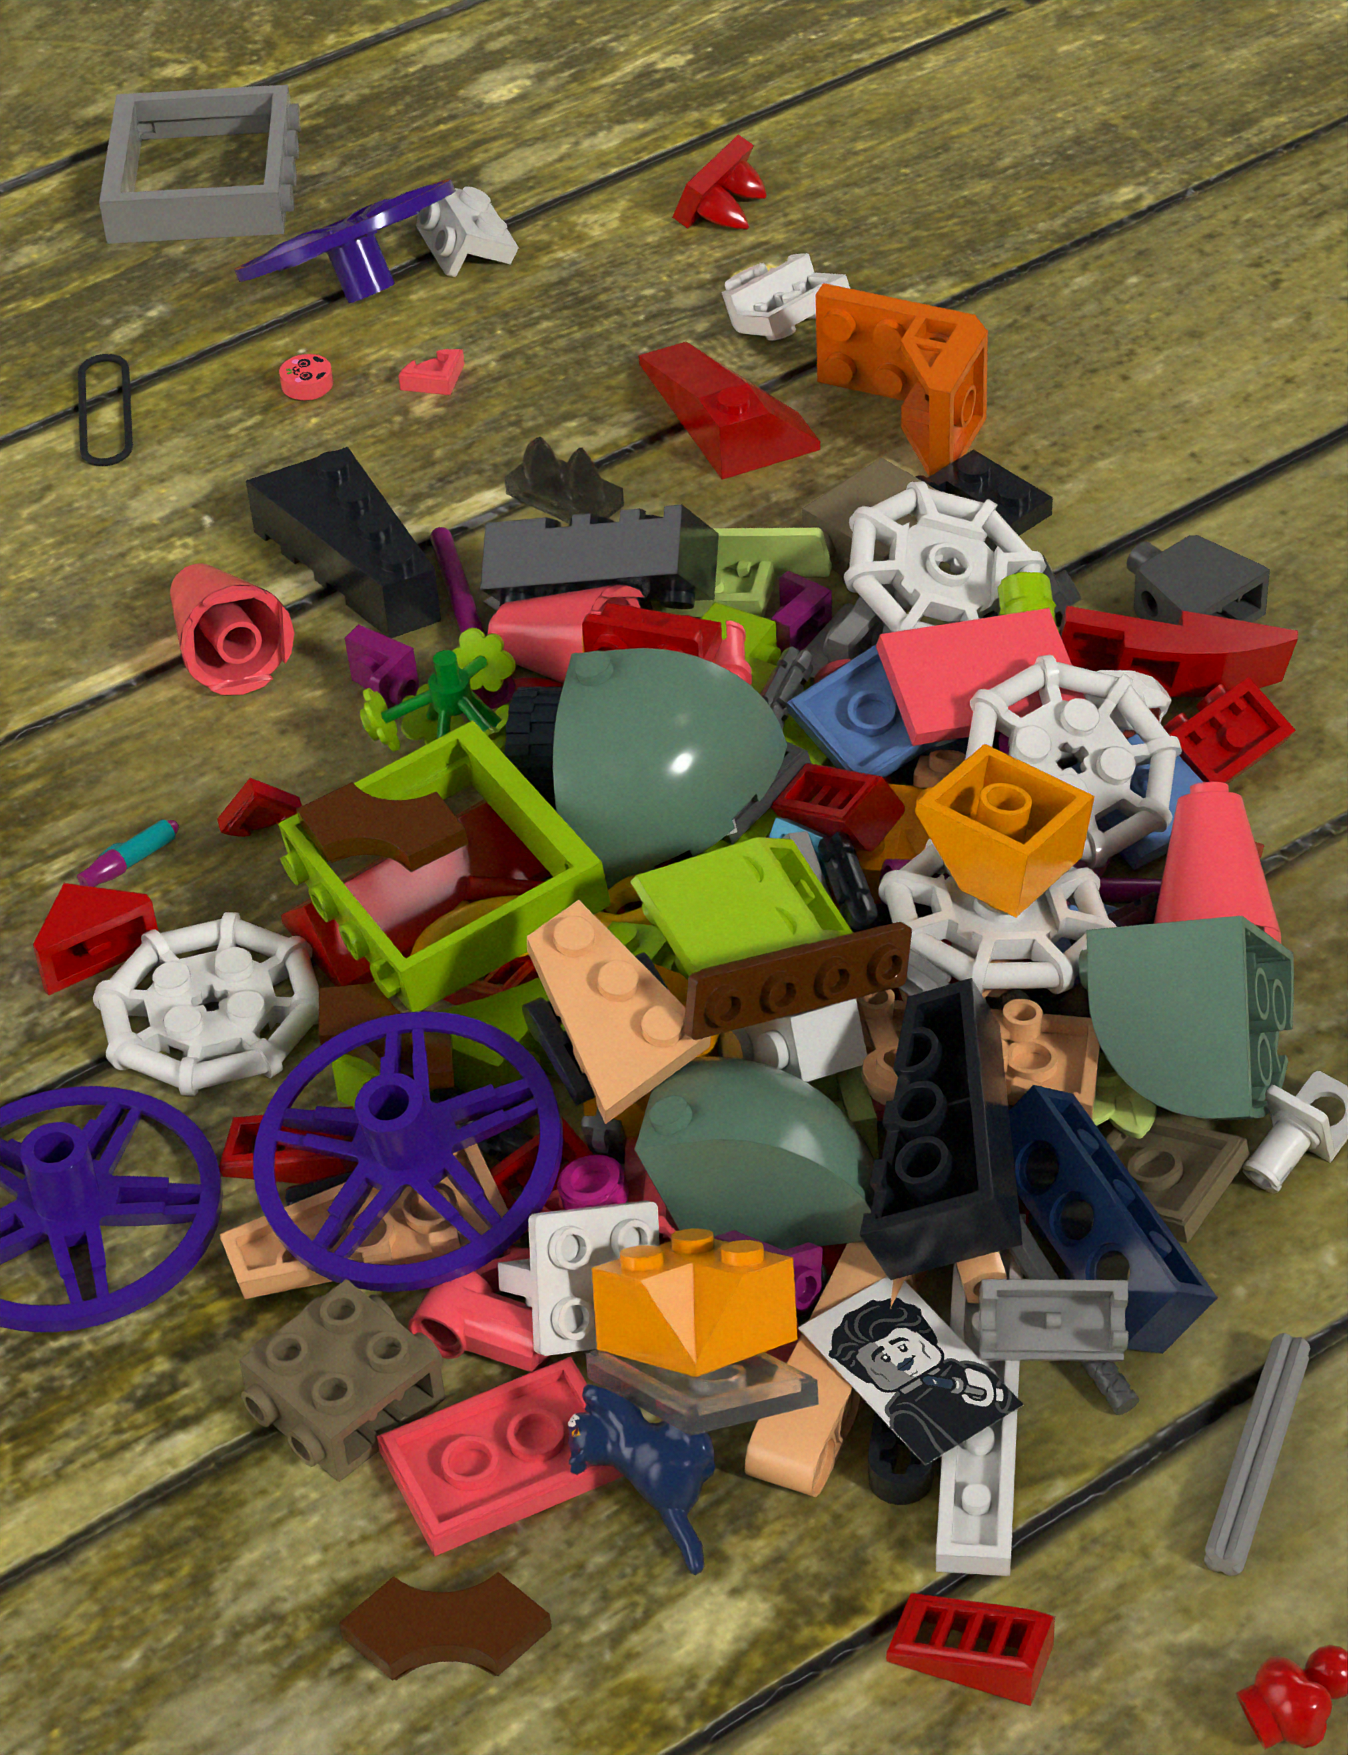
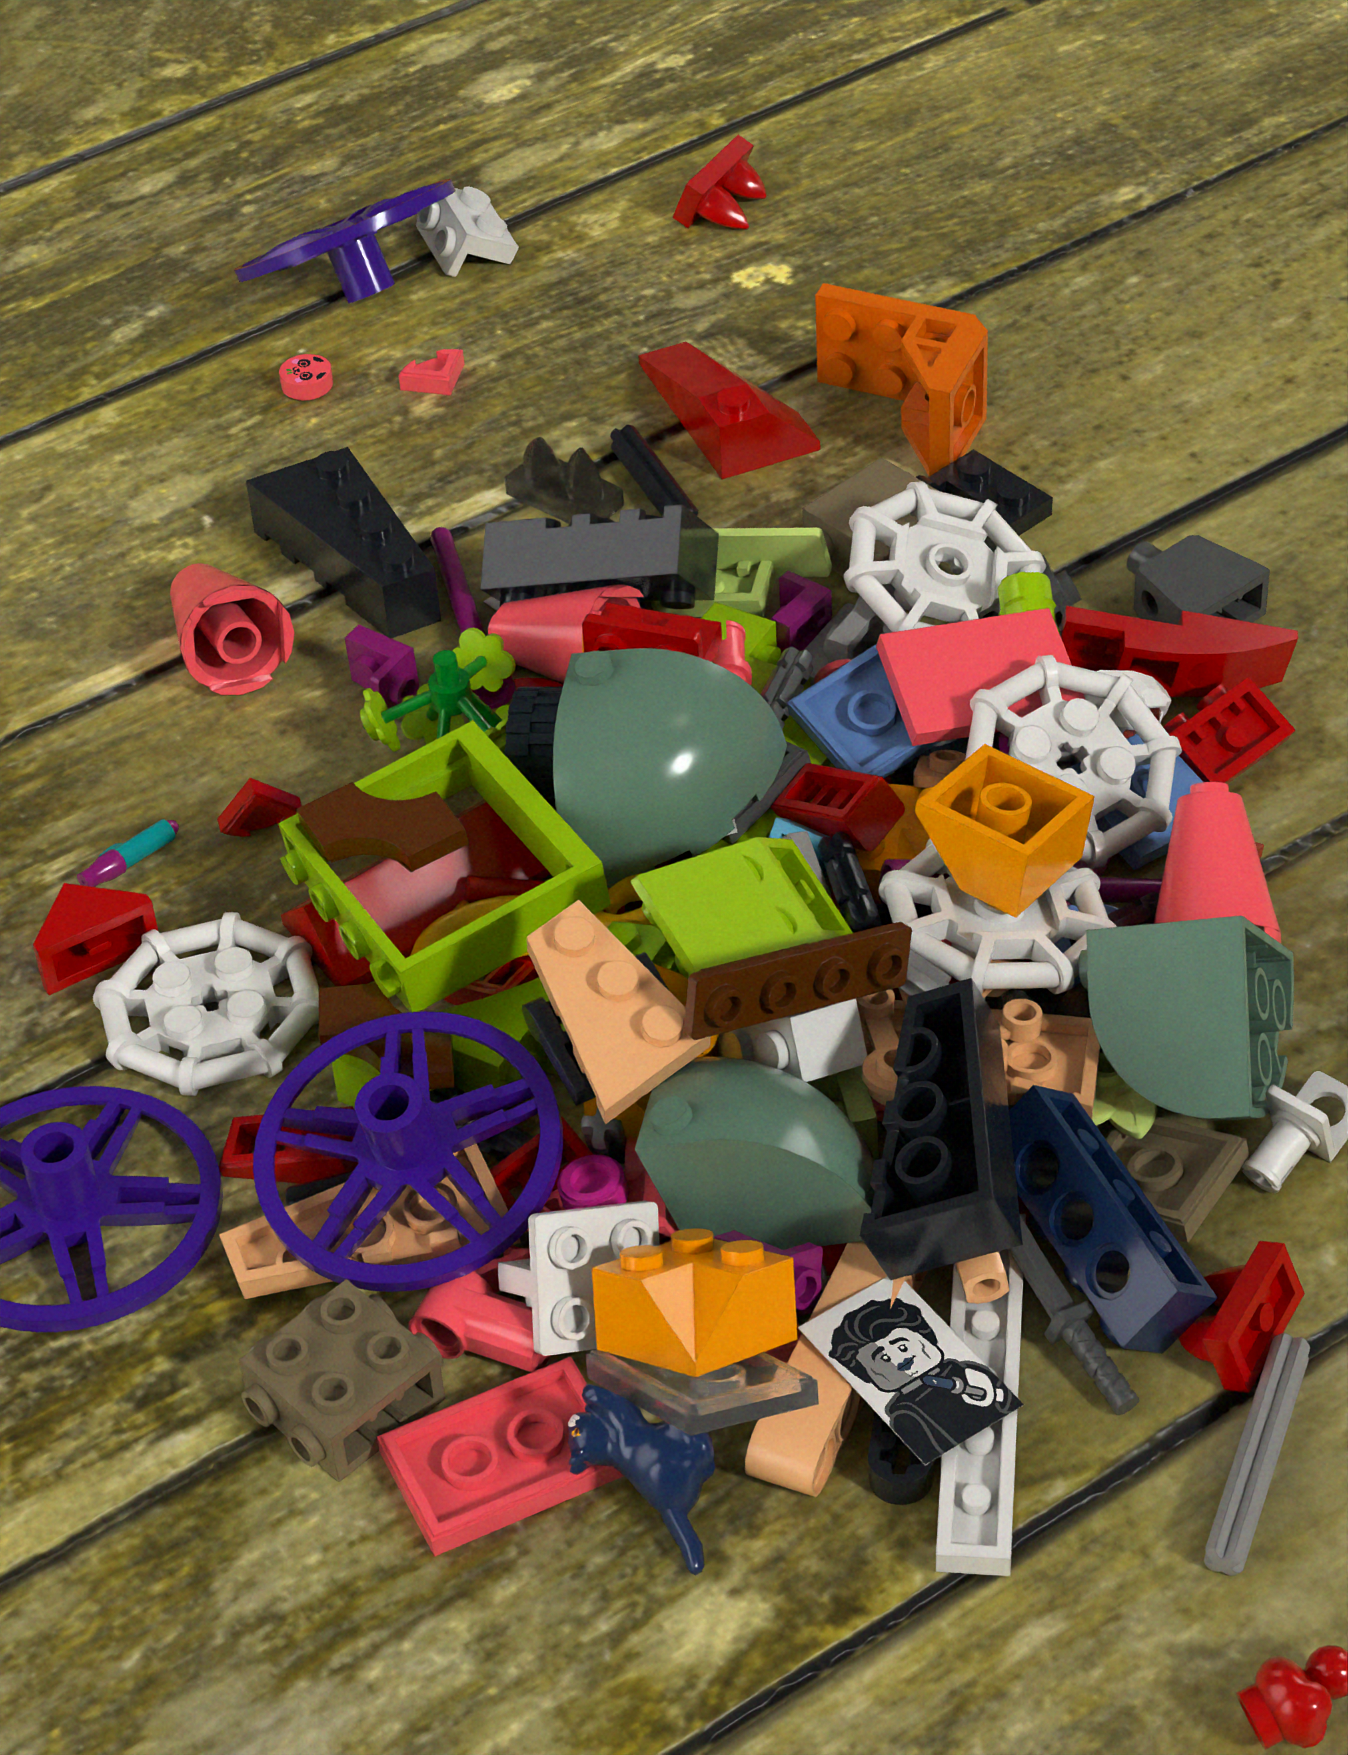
black piece [78,354,133,466] -> none
light grey window [99,85,301,244] -> none
reddish brown tile [339,1572,552,1680] -> none
white slope [721,253,850,341] -> none
red slope [886,1593,1055,1706] -> none
light grey hinge [979,1279,1128,1362] -> none
none -> black axle [610,424,699,517]
none -> red tile [1178,1241,1305,1393]

